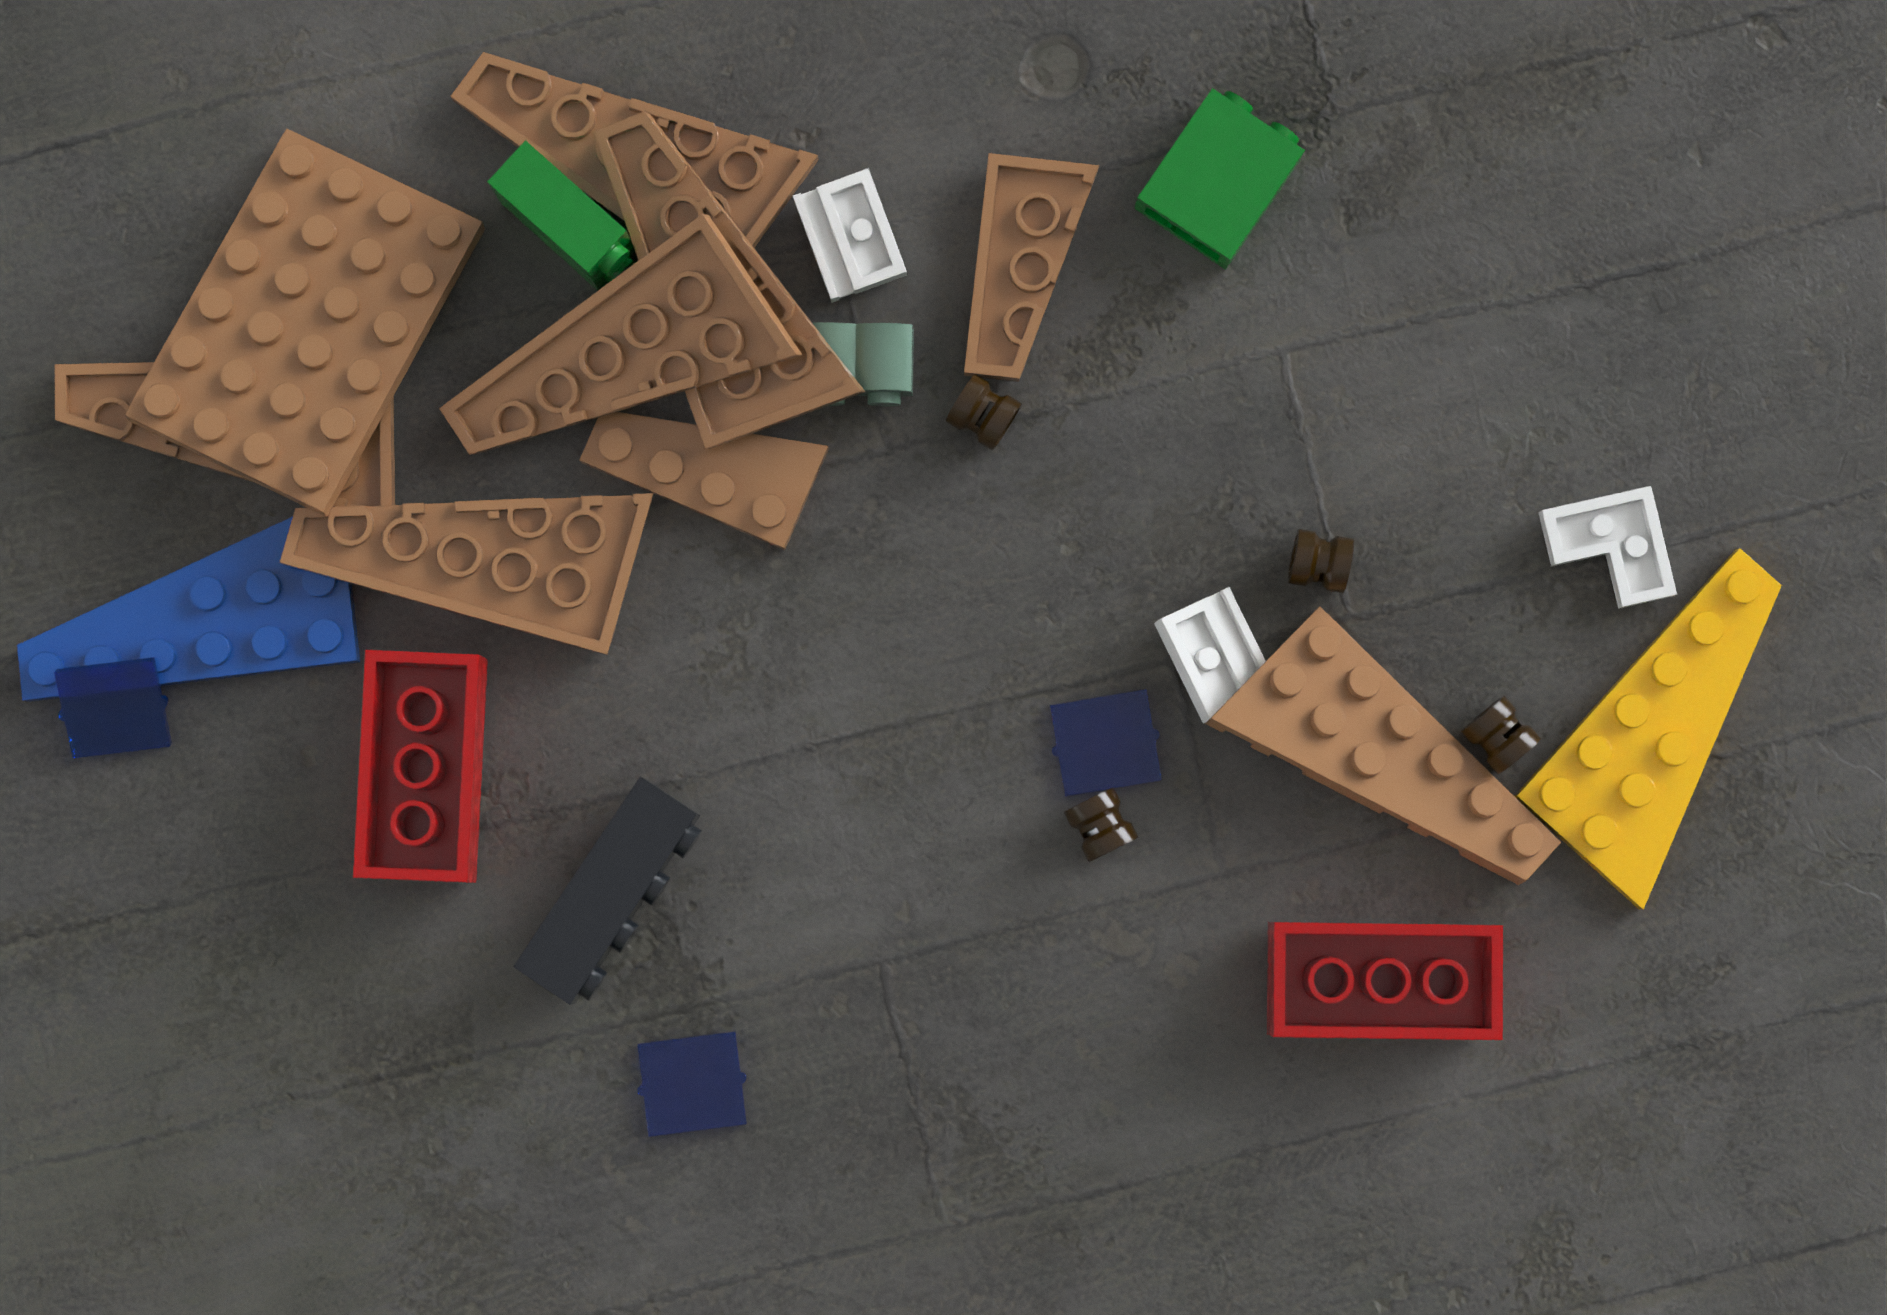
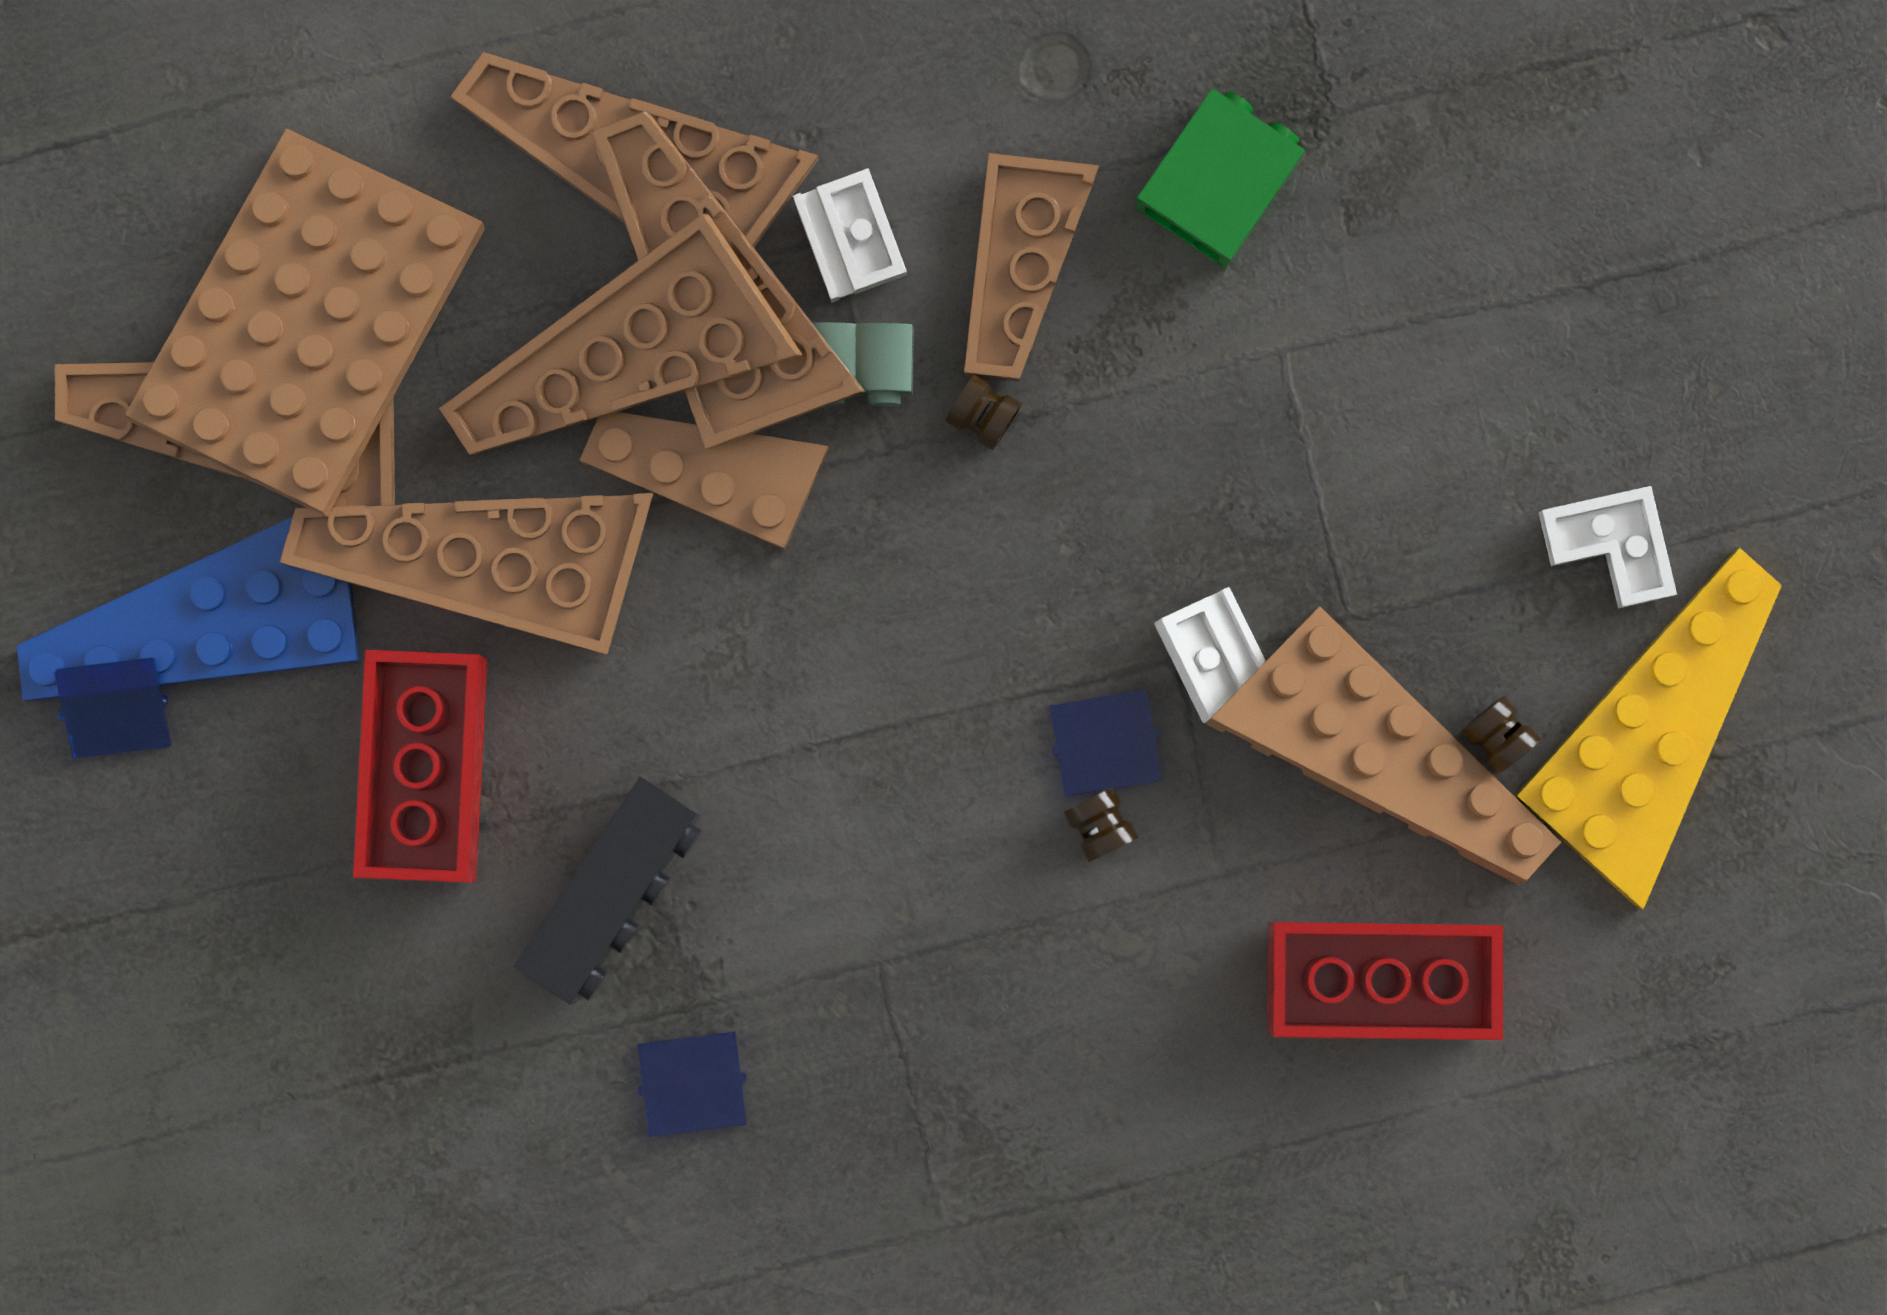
green brick [487,140,636,290] -> none
dark brown wheel [1288,529,1354,594] -> none

